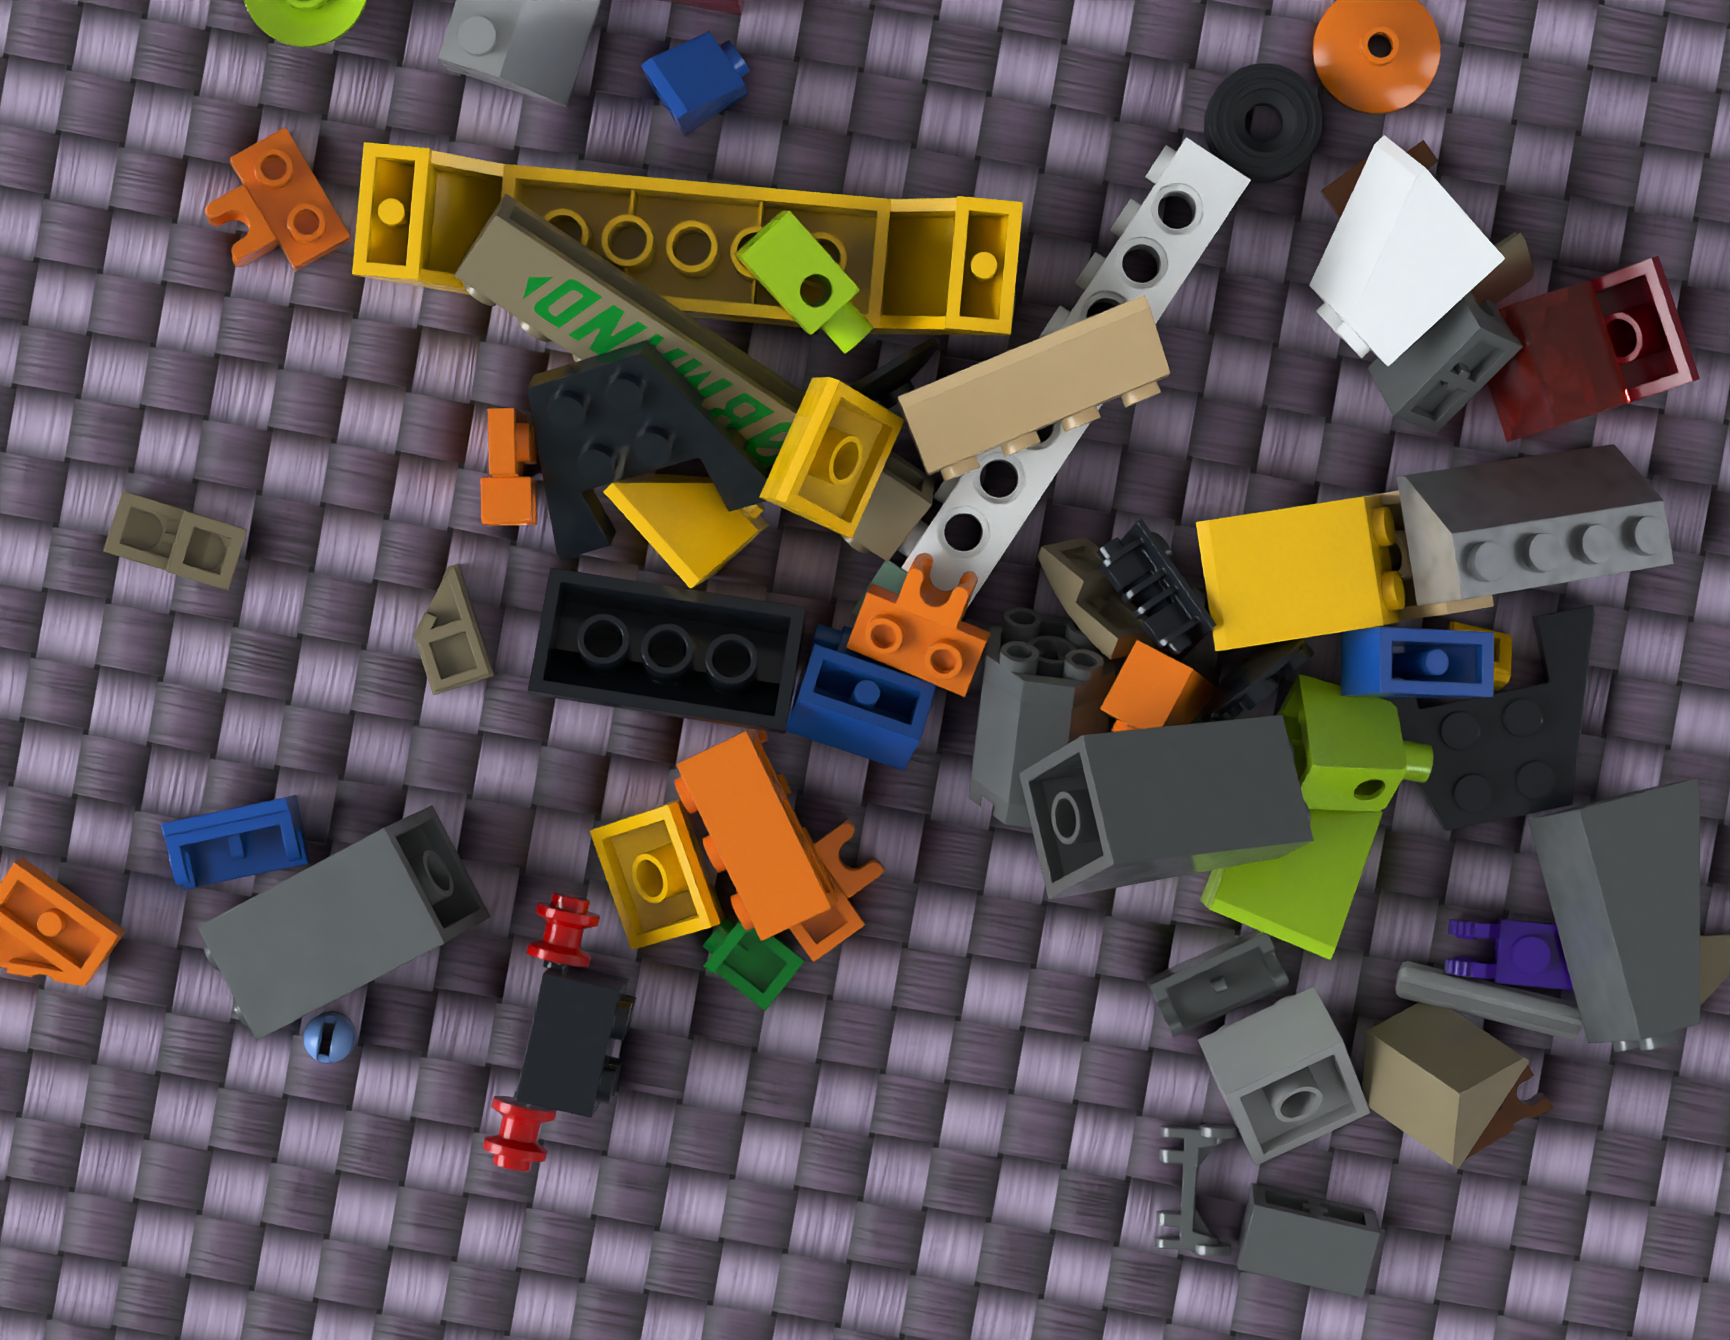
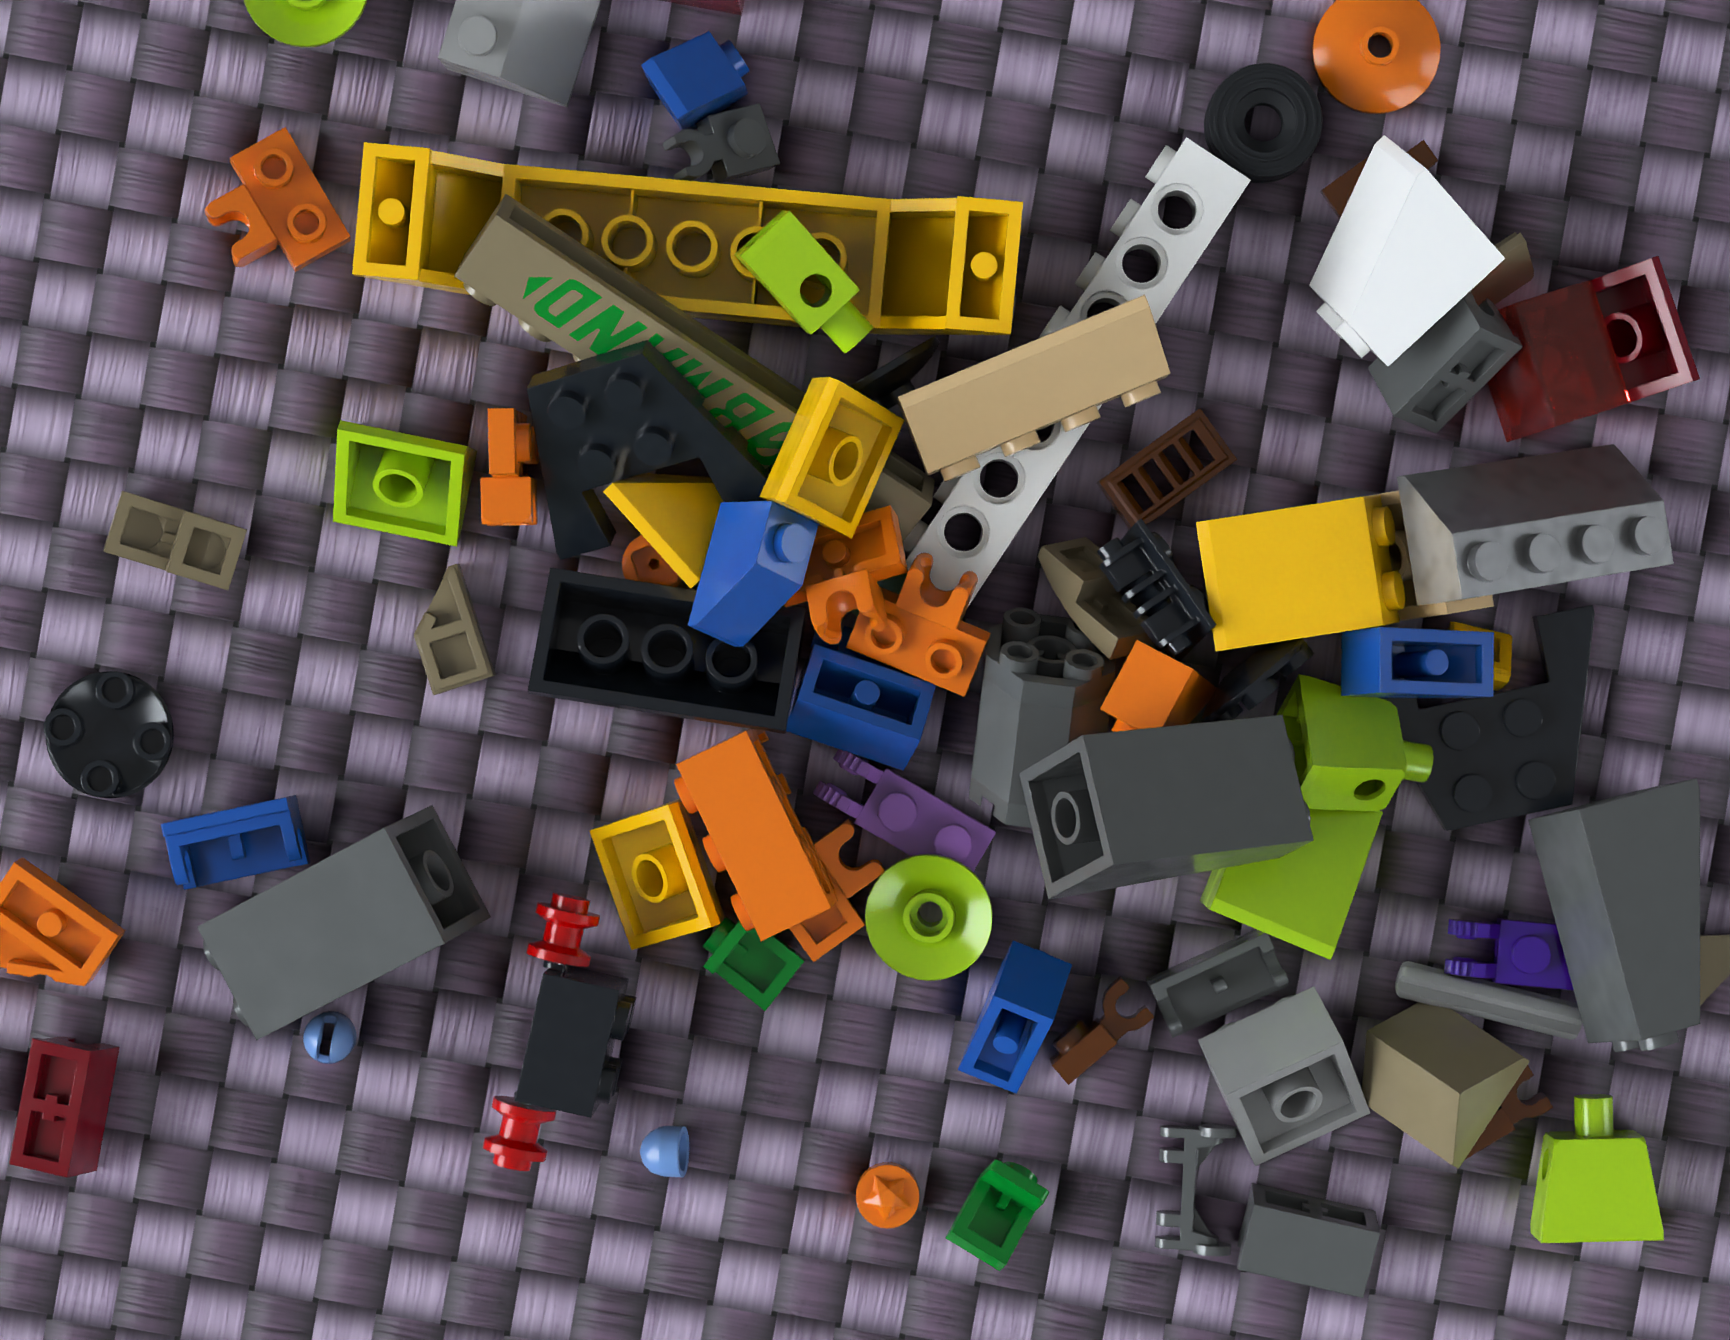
none -> dark red hinge [9,1037,120,1178]
none -> black dish [44,671,174,798]
none -> lime slope [333,420,477,547]
none -> orange tile [622,535,682,587]
none -> medium blue hinge [640,1126,689,1177]
none -> dark grey plate [662,103,780,183]
none -> blue slope [688,501,819,647]
none -> orange plate [784,505,908,645]
none -> medium lavender hinge [813,749,996,872]
none -> orange tile [856,1162,919,1229]
none -> lime dish [865,854,993,981]
none -> green bracket [945,1160,1049,1271]
none -> blue slope [958,940,1072,1094]
none -> reddish brown plate [1049,976,1154,1085]
none -> reddish brown slope [1096,408,1237,529]
none -> lime torso [1530,1094,1664,1243]

